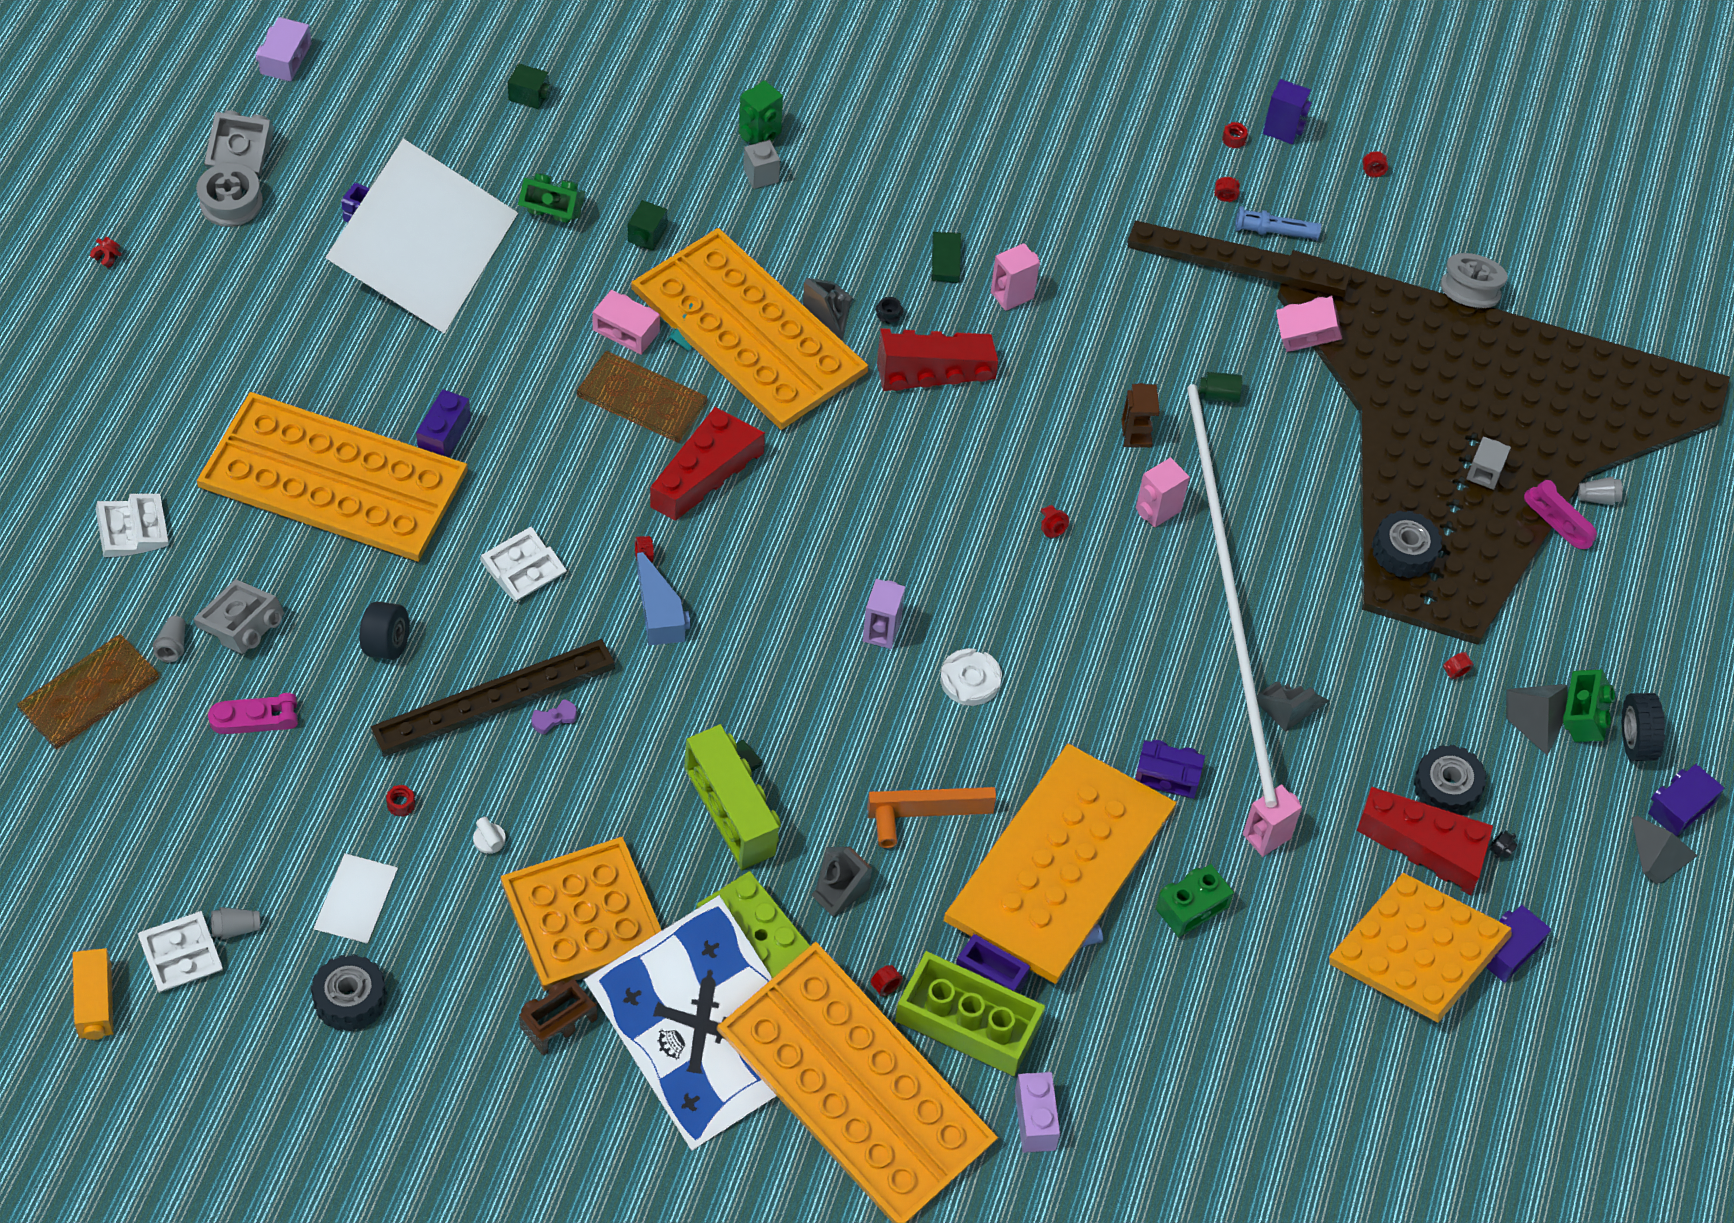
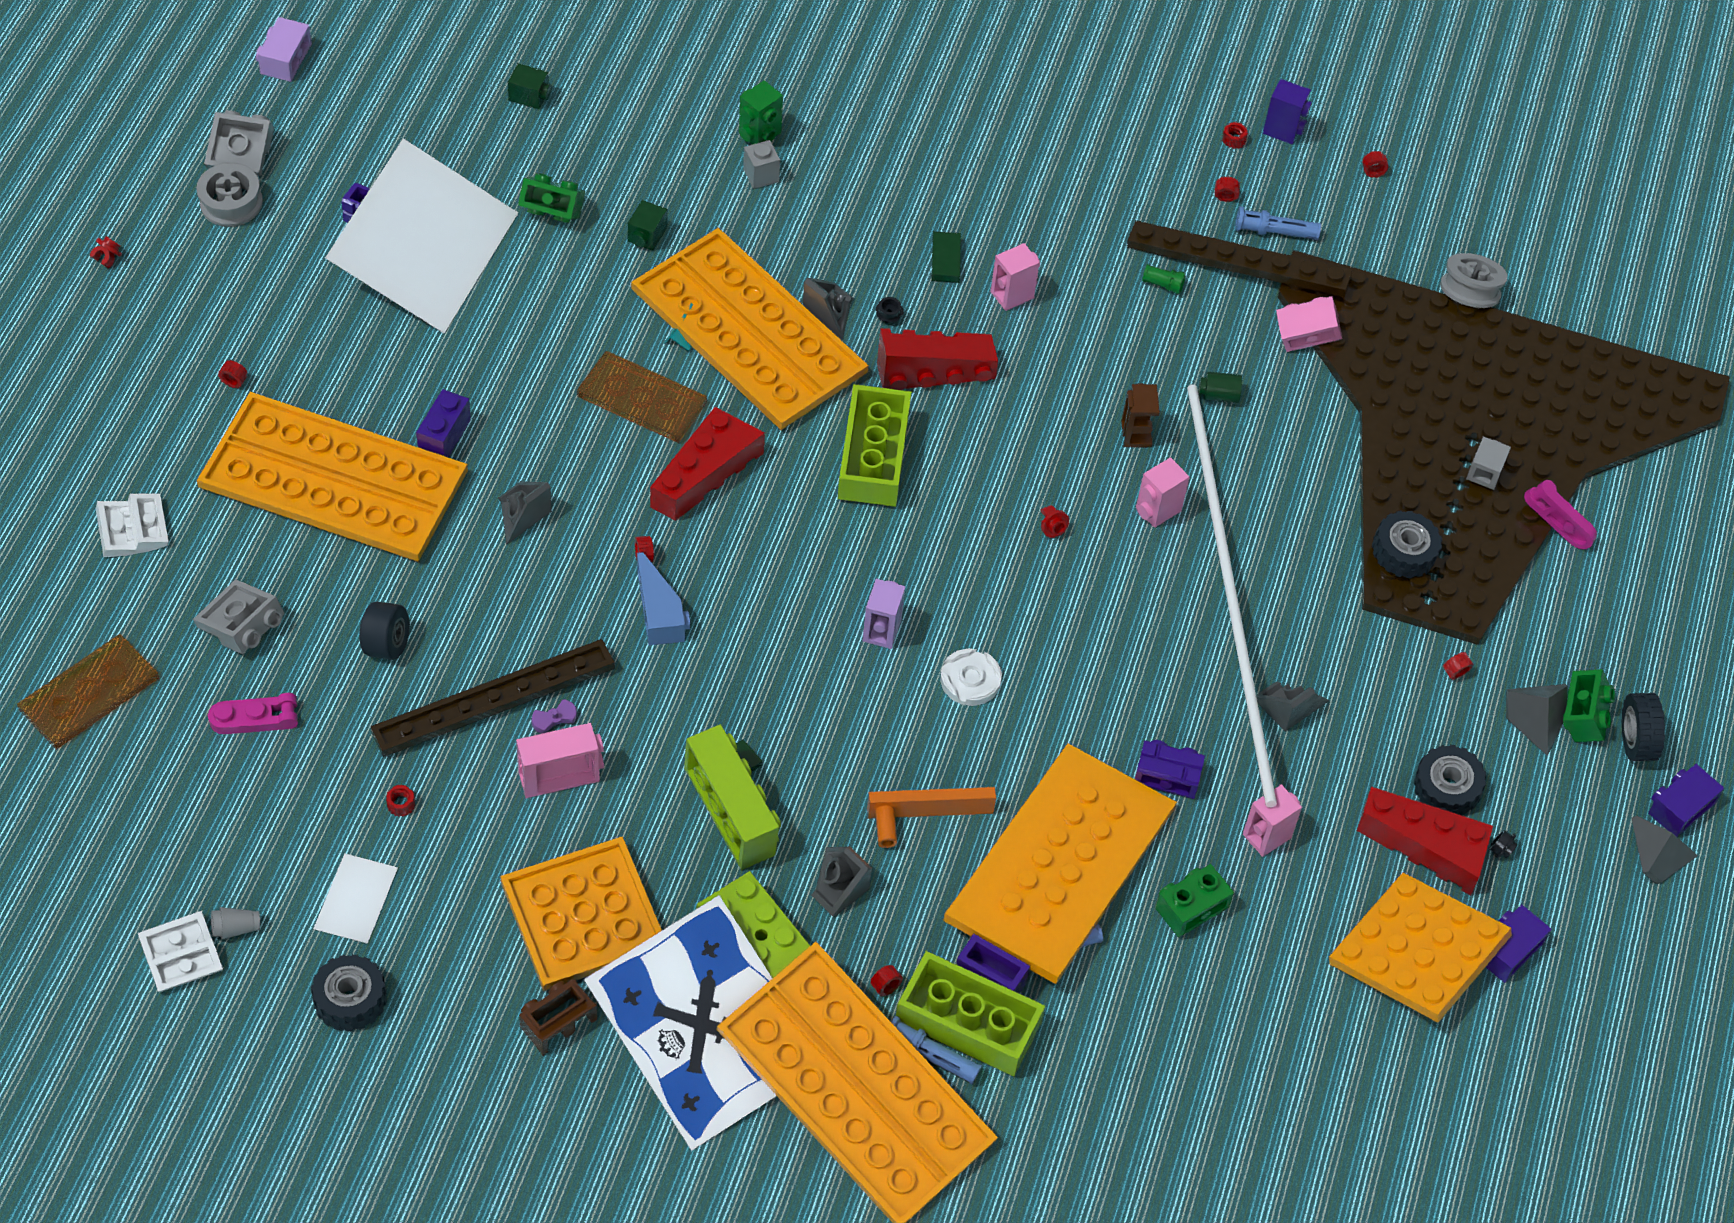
light orange brick [73,948,113,1040] -> none
light grey cone [153,616,186,662] -> none
white plate [473,817,506,854] -> none
white slope [480,526,567,602] -> none
bright pink brick [592,290,660,355] -> none
lavender brick [1015,1072,1060,1153] -> none
light grey cone [1578,476,1622,505] -> none
none -> red axle [218,360,248,388]
none -> dark grey slope [498,481,552,545]
none -> bright pink window [516,723,604,798]
none -> lime brick [837,384,911,507]
none -> medium blue pin [891,1016,982,1084]
none -> green pin [1142,264,1186,295]

